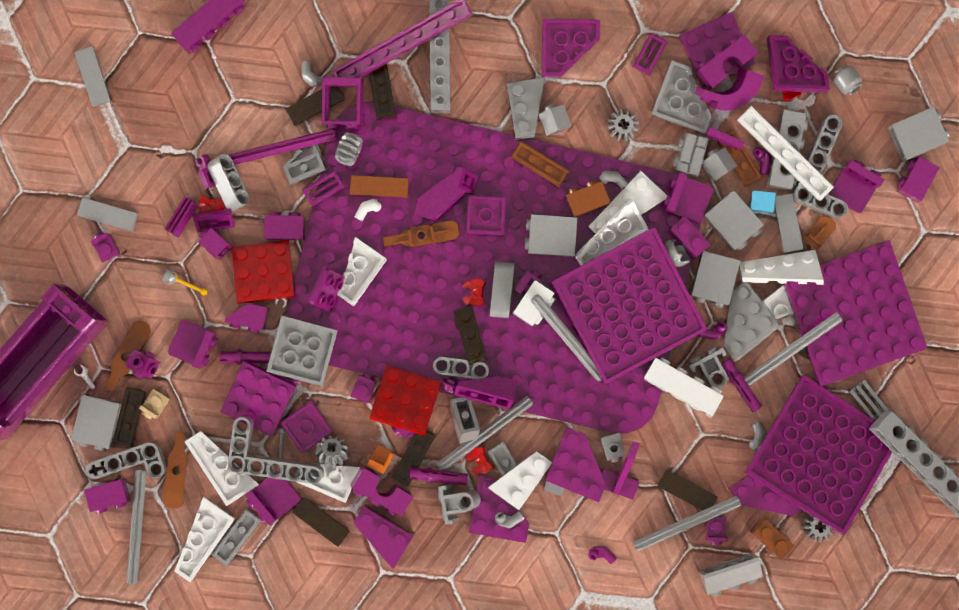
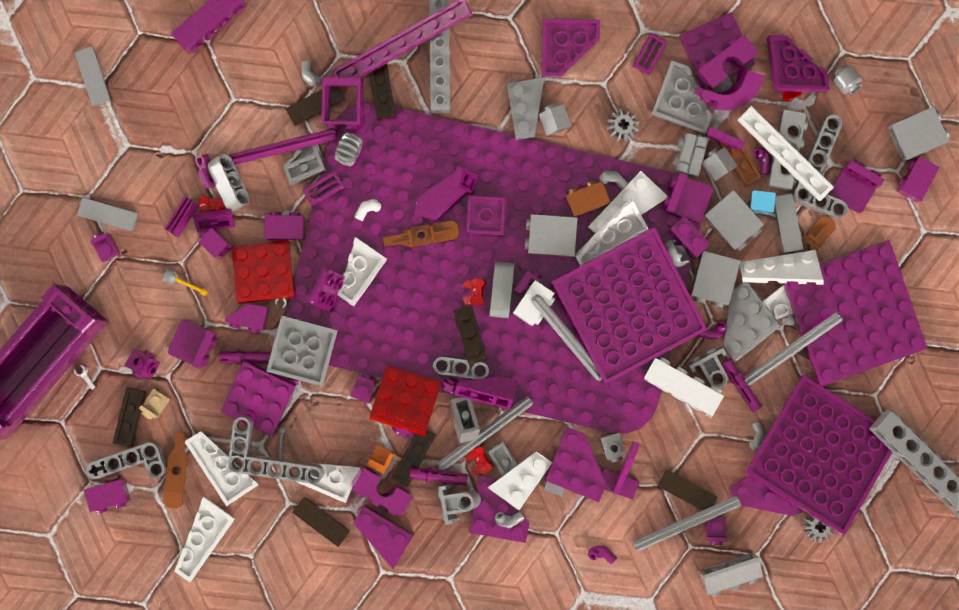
light grey brick [71,394,122,451] -> none
dark orange piece [103,321,151,393] -> none
light grey axle [126,469,146,584] -> none
light grey tile [212,508,261,566] -> none
magenta bracket [245,471,301,526] -> none
magenta plate [280,400,334,454] -> none
light grey gear [316,435,349,468] -> none
dark orange tile [350,175,409,198] -> none
dark orange tile [511,141,569,188] -> none
dark orange brick [750,517,795,560] -> none
light grey tile [848,380,888,420] -> none

